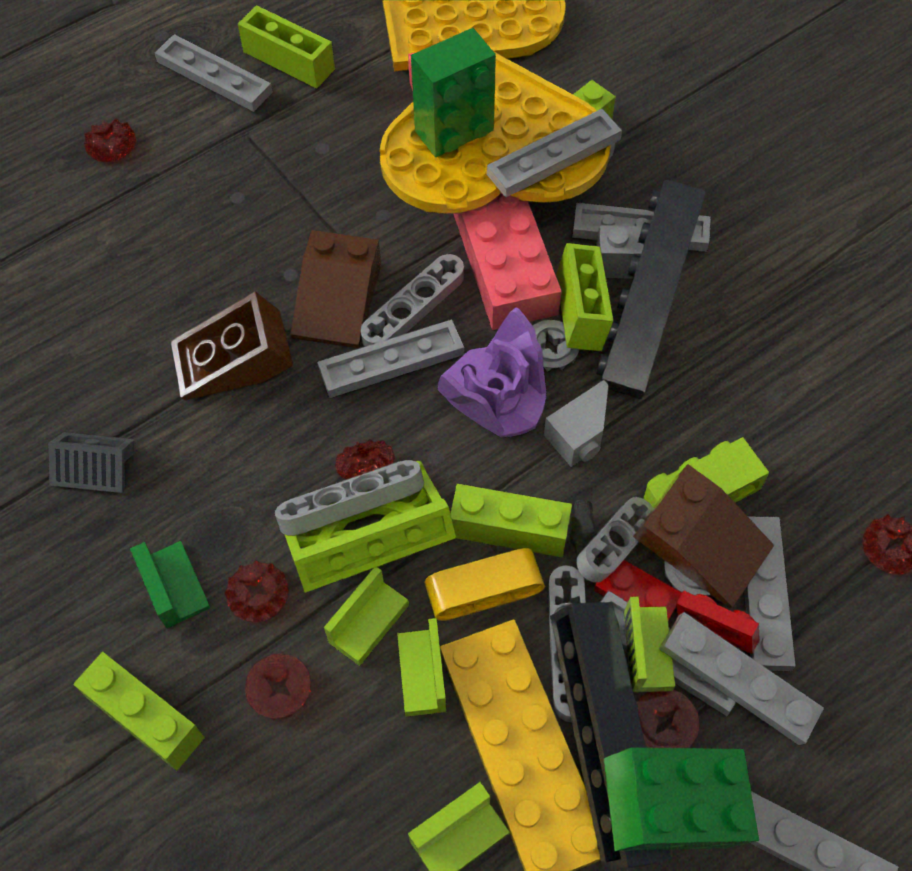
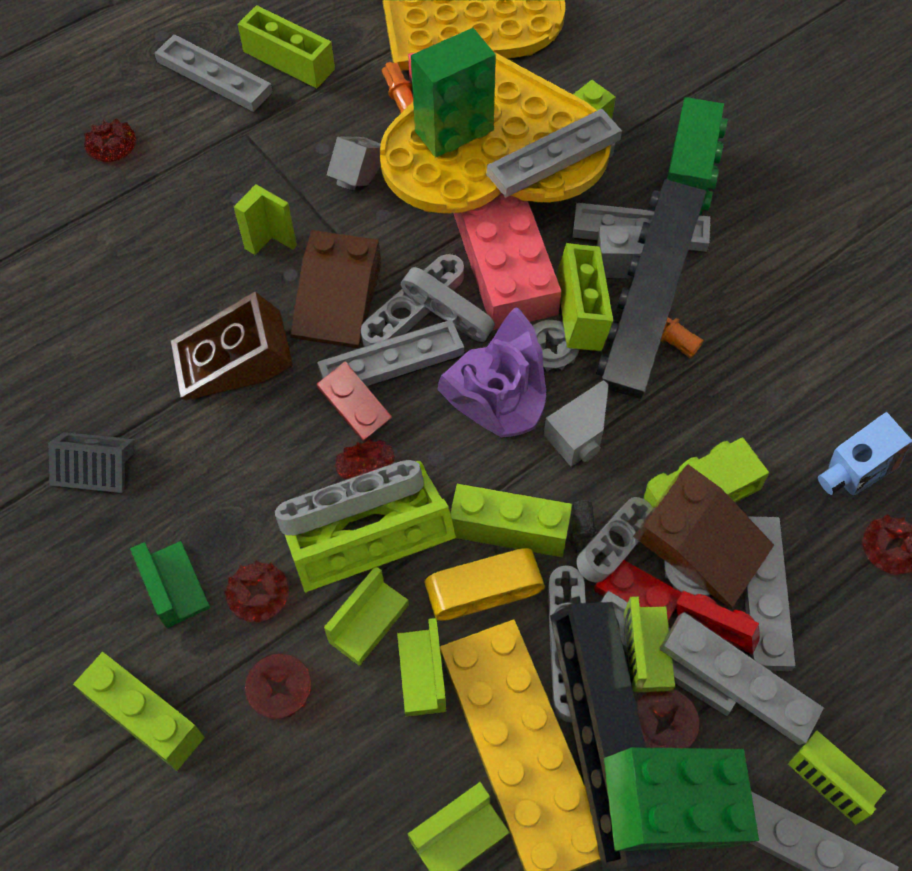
none -> lime panel [234,184,297,255]
none -> plate [317,361,392,442]
none -> light grey slope [327,137,381,190]
none -> orange axle [382,62,413,113]
none -> light grey beam [401,267,495,342]
none -> orange axle [660,317,704,359]
none -> green brick [667,97,728,216]
none -> lime panel [788,731,886,825]
none -> light blue torso [818,412,912,495]

